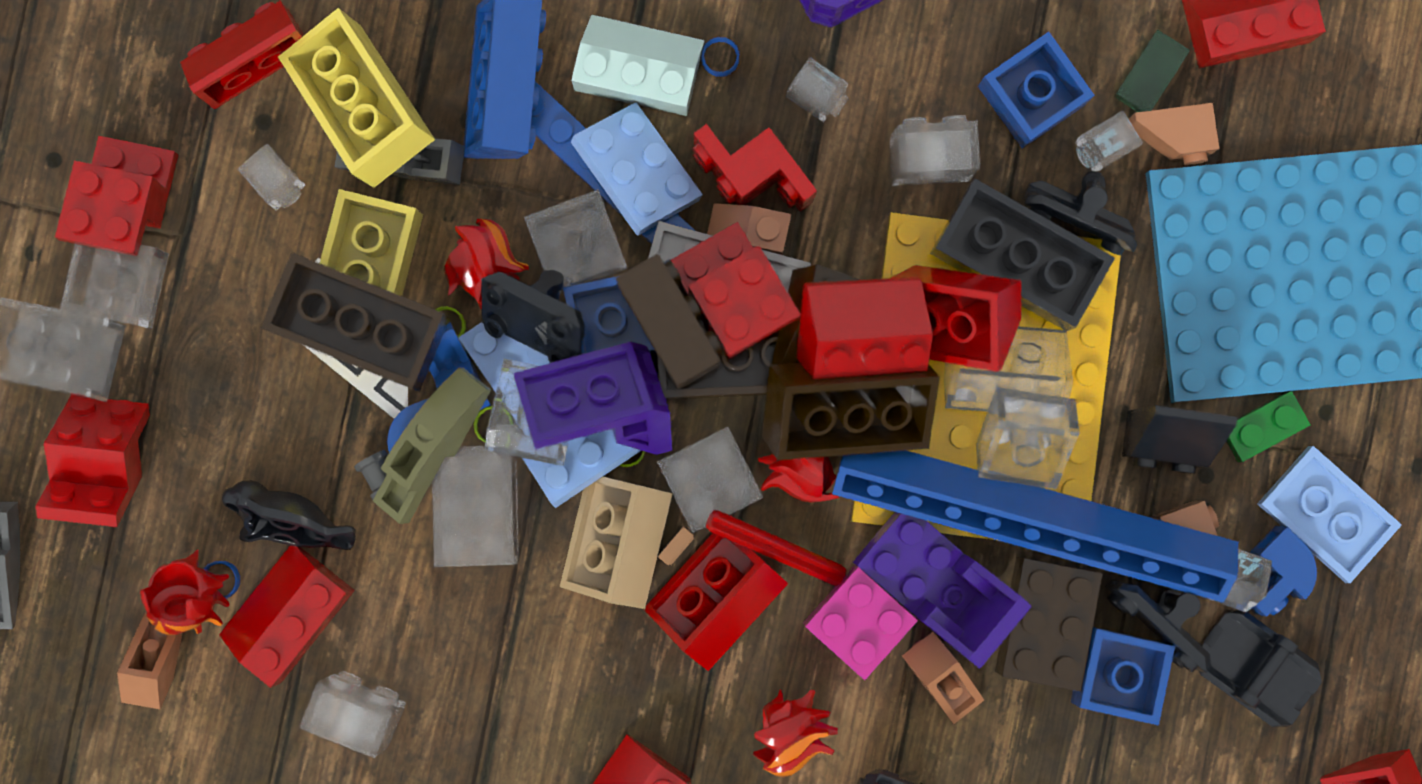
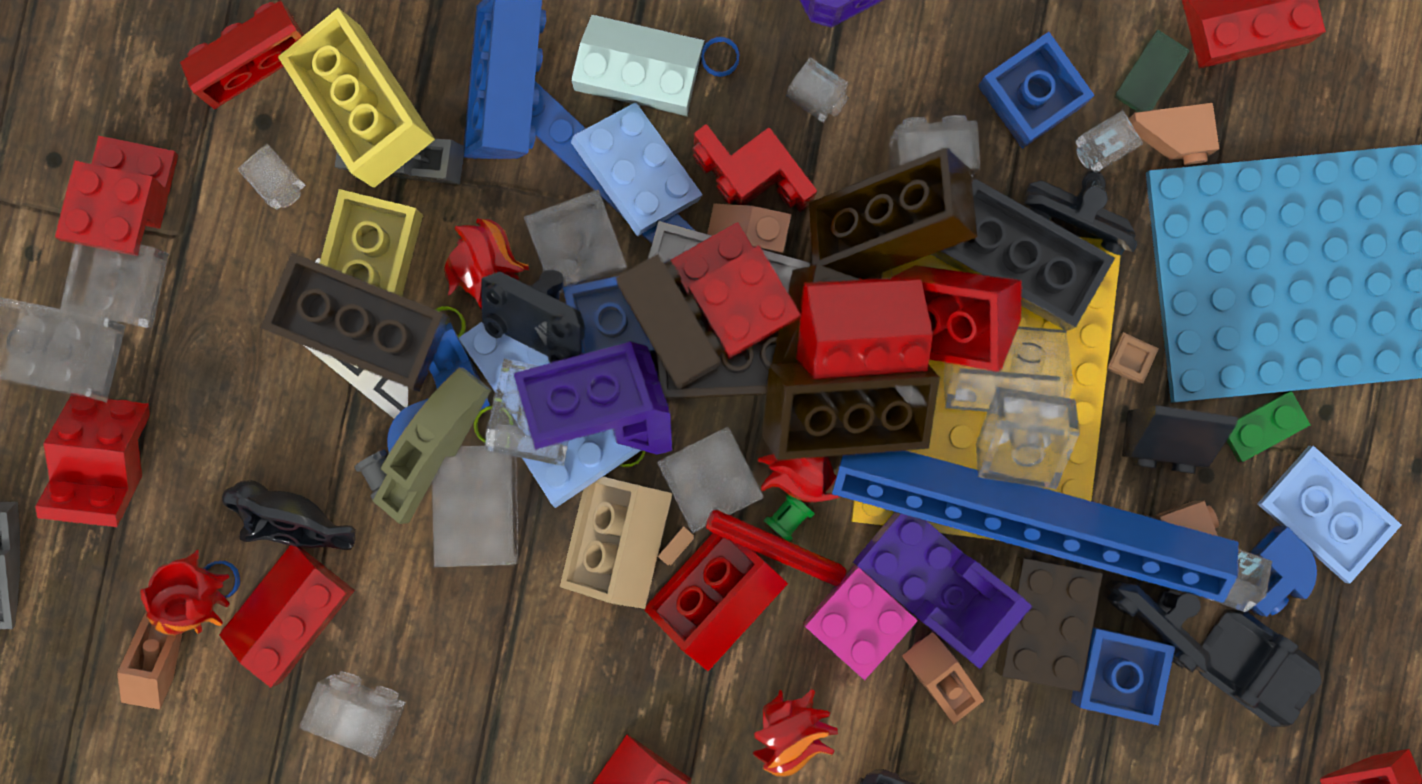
none -> green bush [763,493,815,542]
none -> dark brown brick [809,146,978,280]
none -> medium nougat tile [1107,332,1159,385]

